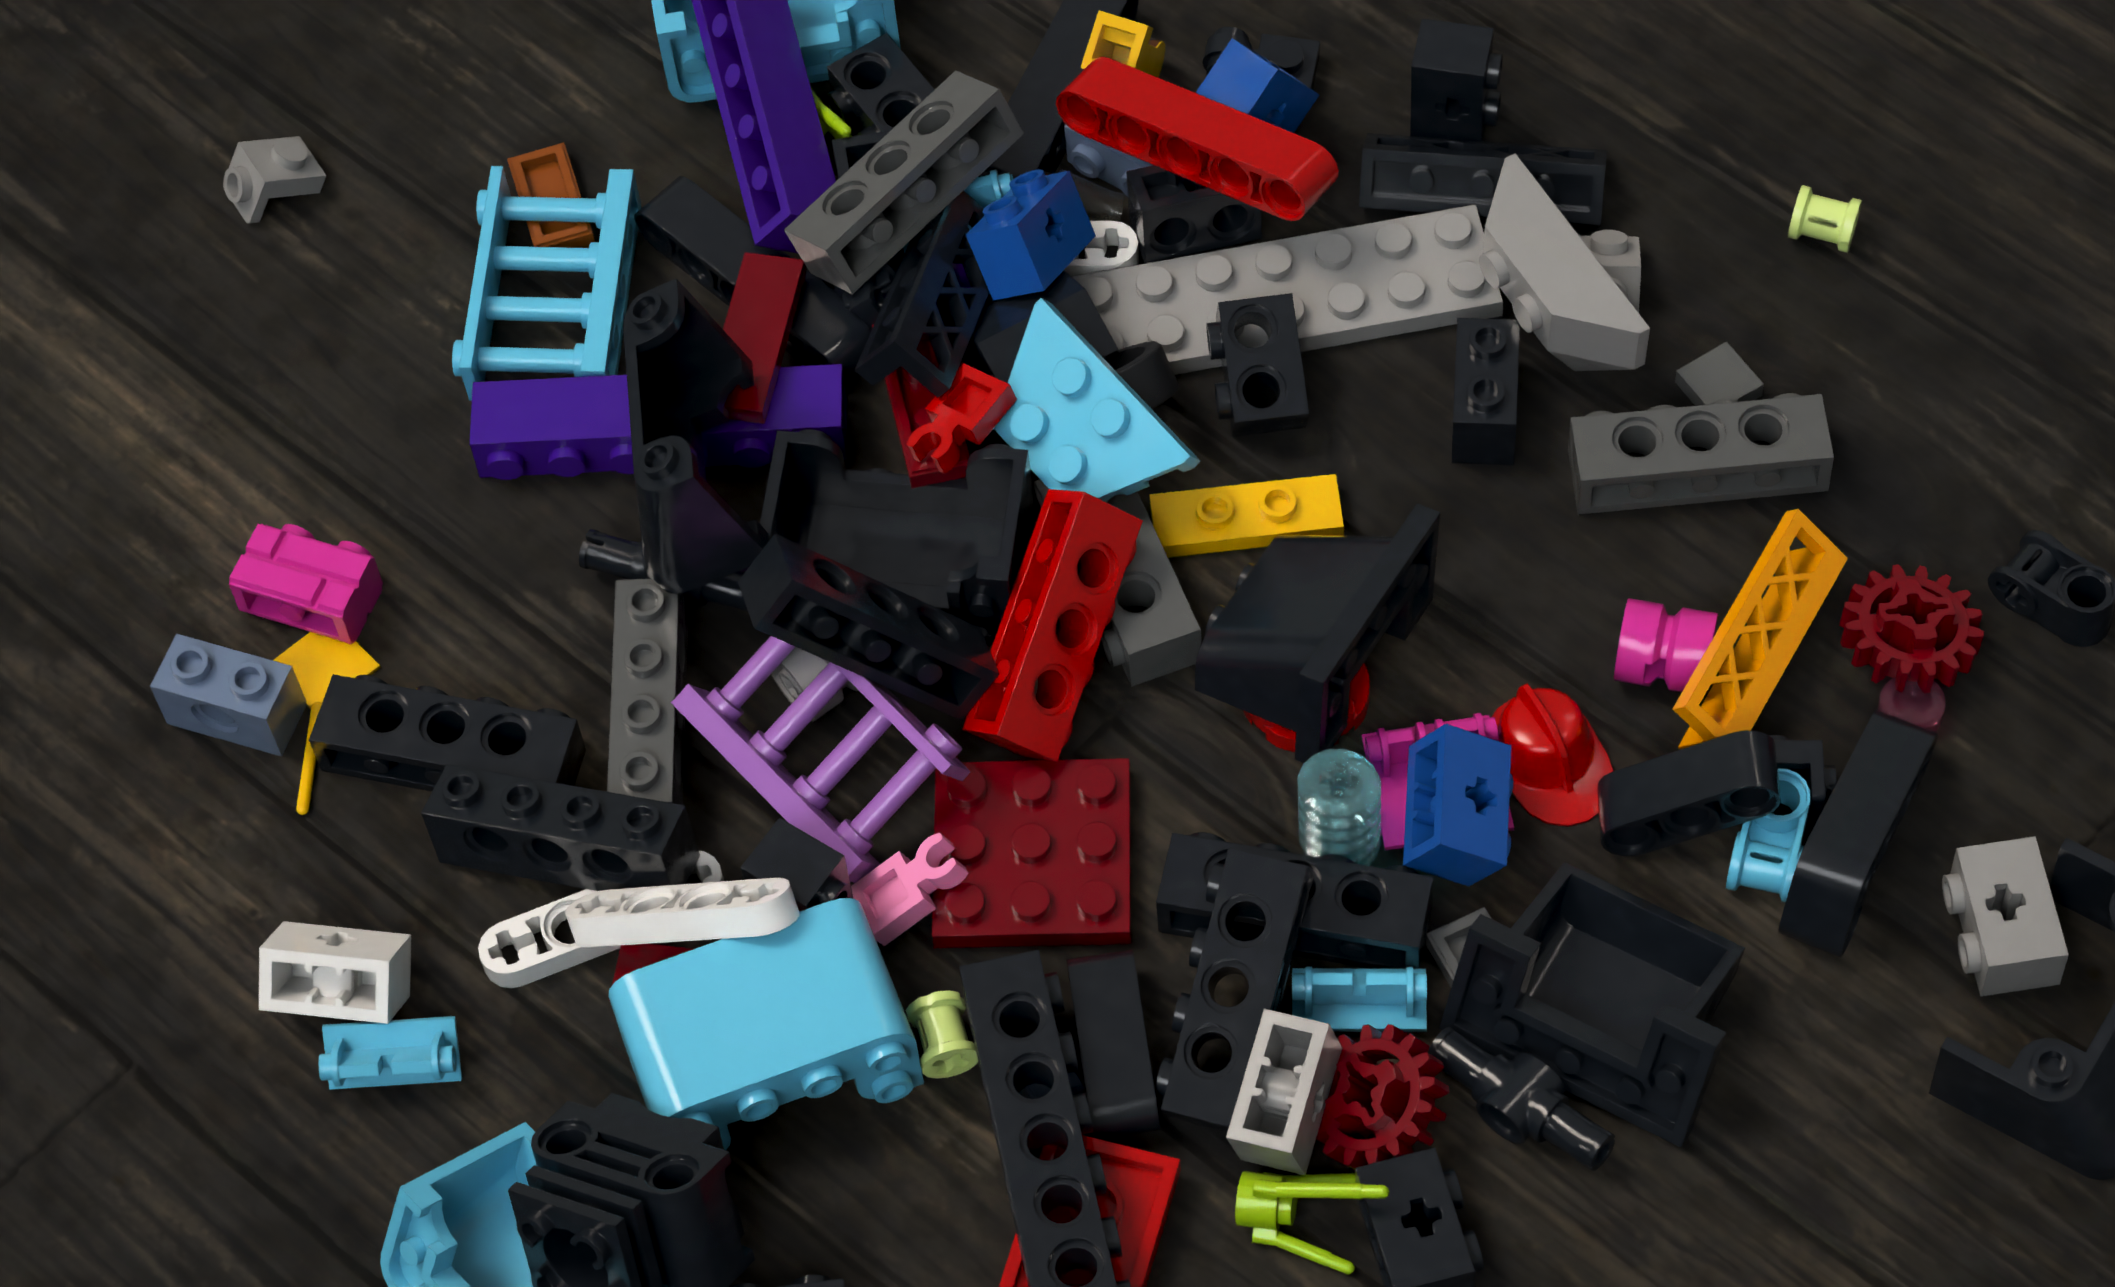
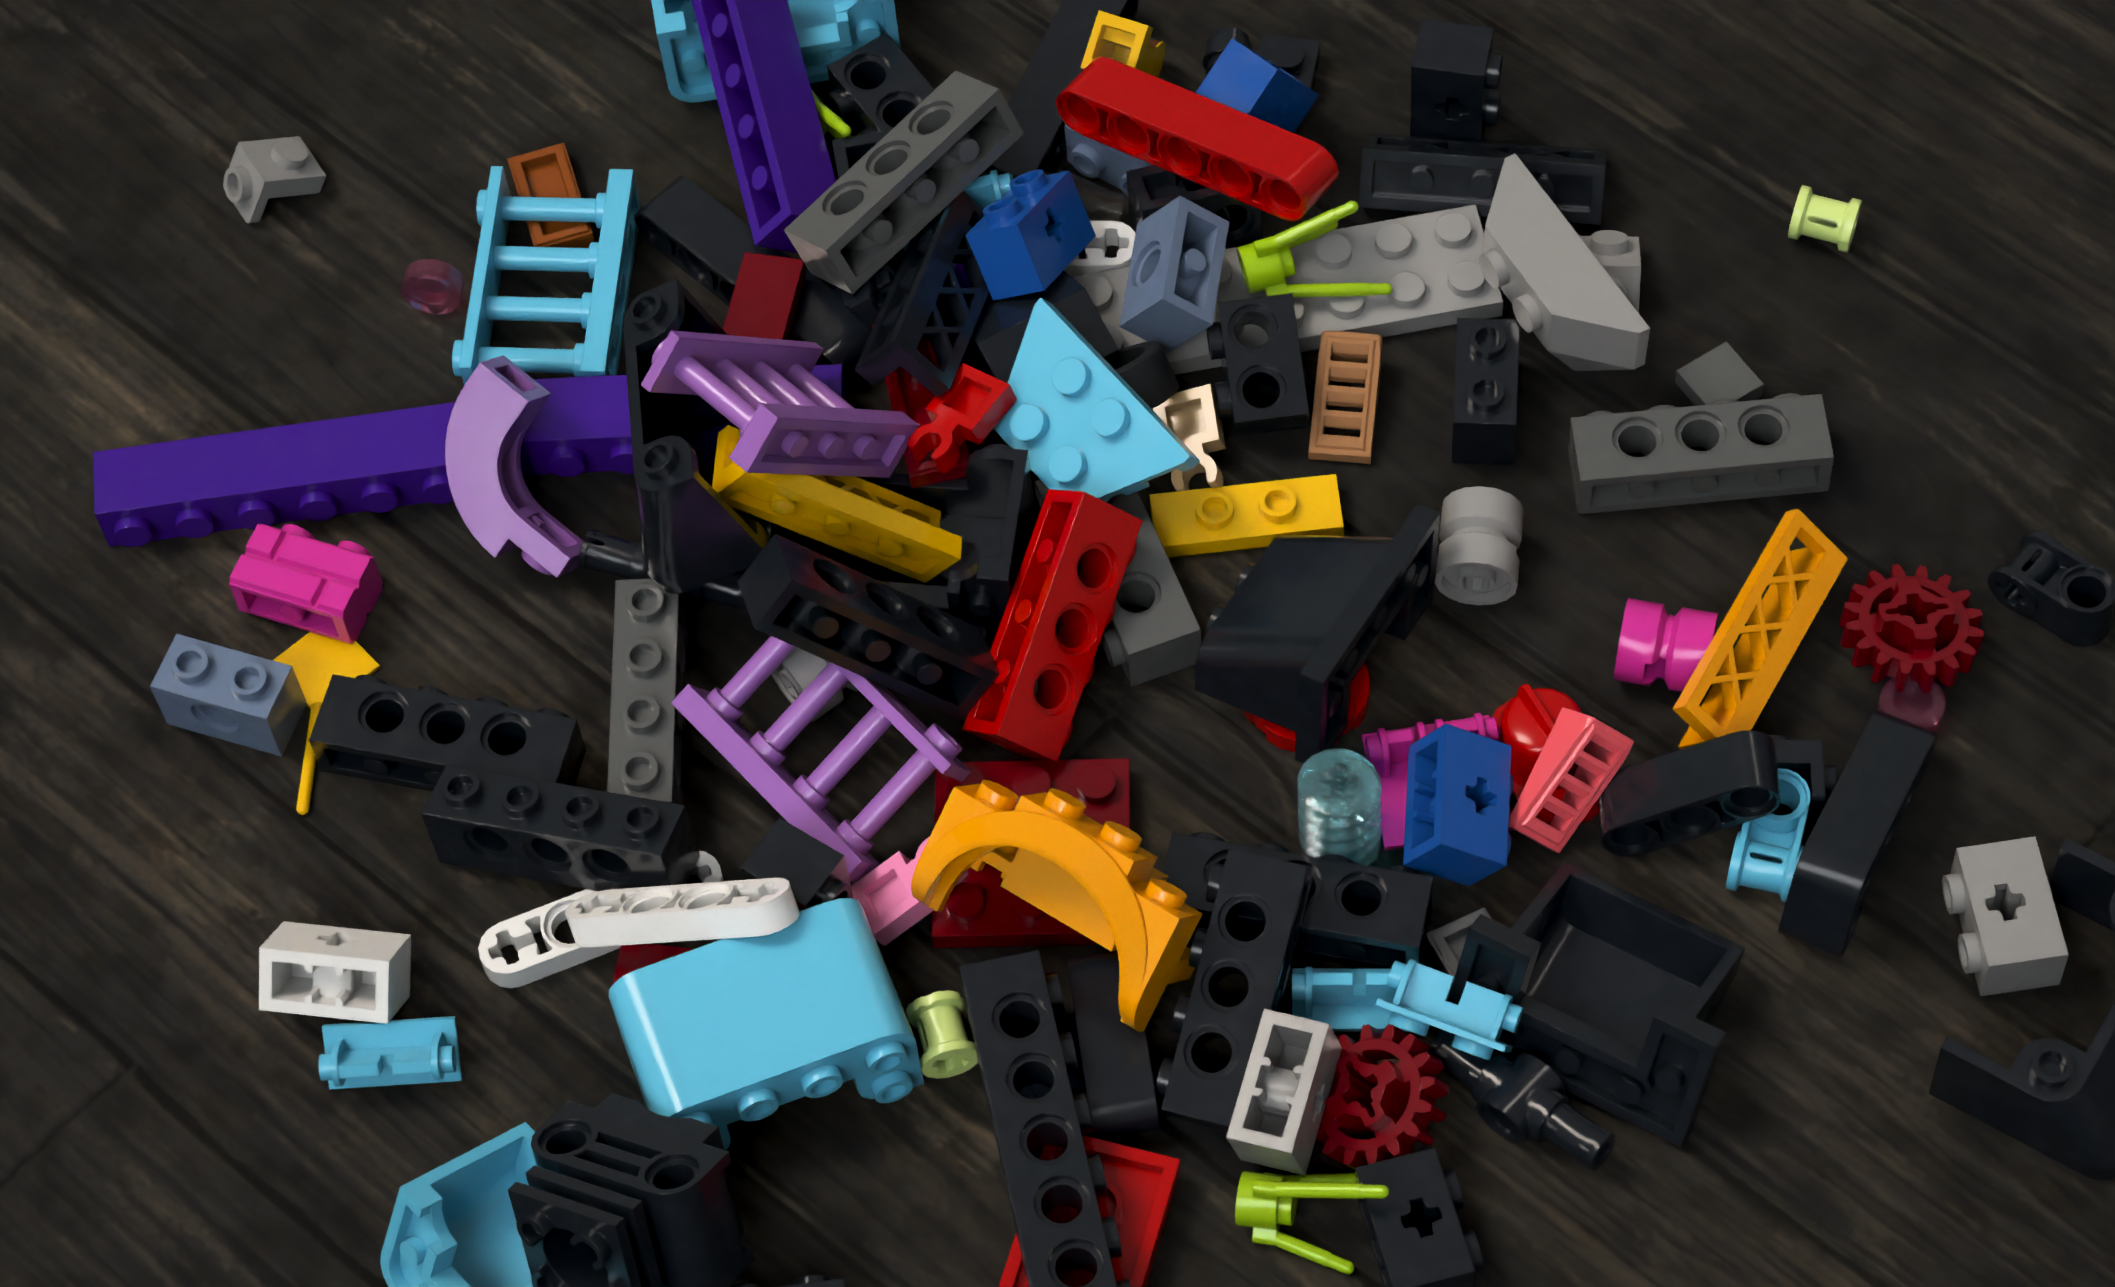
none -> dark purple brick [93,402,455,547]
none -> clear pink tile [401,259,464,314]
none -> medium lavender arch [445,355,583,578]
none -> medium lavender fence [641,330,920,478]
none -> yellow fence [712,425,962,583]
none -> light orange piece [911,780,1202,1032]
none -> sand blue brick [1119,196,1229,352]
none -> tan plate [1153,384,1226,491]
none -> lime plant [1237,201,1393,298]
none -> medium nougat slope [1308,330,1383,464]
none -> medium azure hinge [1375,959,1523,1060]
none -> light grey wheel [1435,486,1524,605]
none -> coral slope [1508,707,1635,853]

